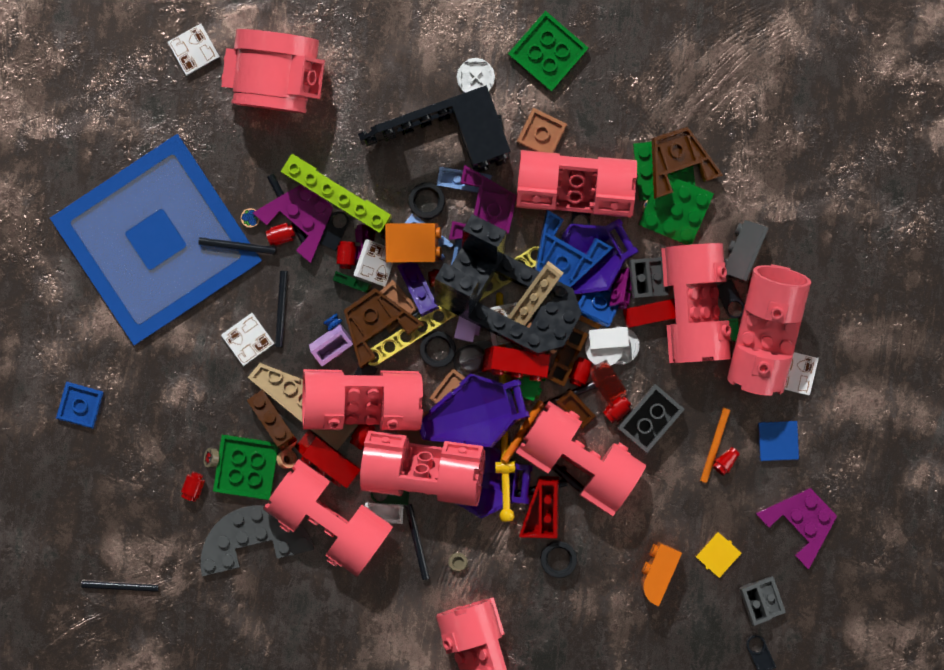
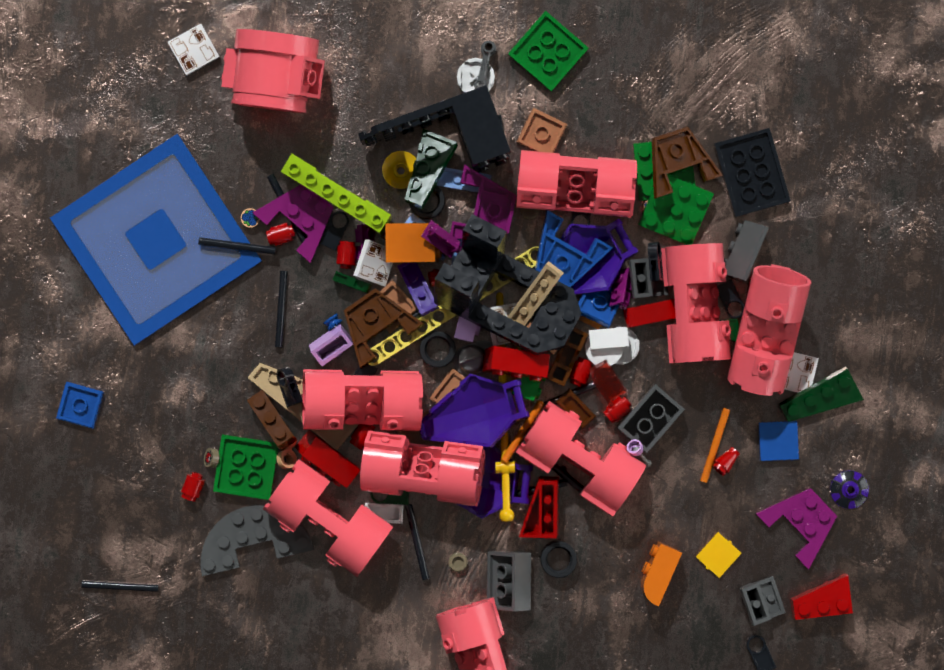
white tile [221,313,275,366] -> none
none -> black piece [276,367,303,408]
none -> yellow dish [382,151,416,189]
none -> wing [405,129,458,209]
none -> magenta hinge [421,220,462,258]
none -> dark grey brick [474,41,496,89]
none -> dark grey slope [487,551,531,612]
none -> lavender hinge [627,439,652,467]
none -> black piece [648,242,664,281]
none -> black plate [714,128,791,217]
none -> dark green wing [779,366,864,422]
none -> red wedge [790,573,853,620]
none -> dish [830,470,869,509]

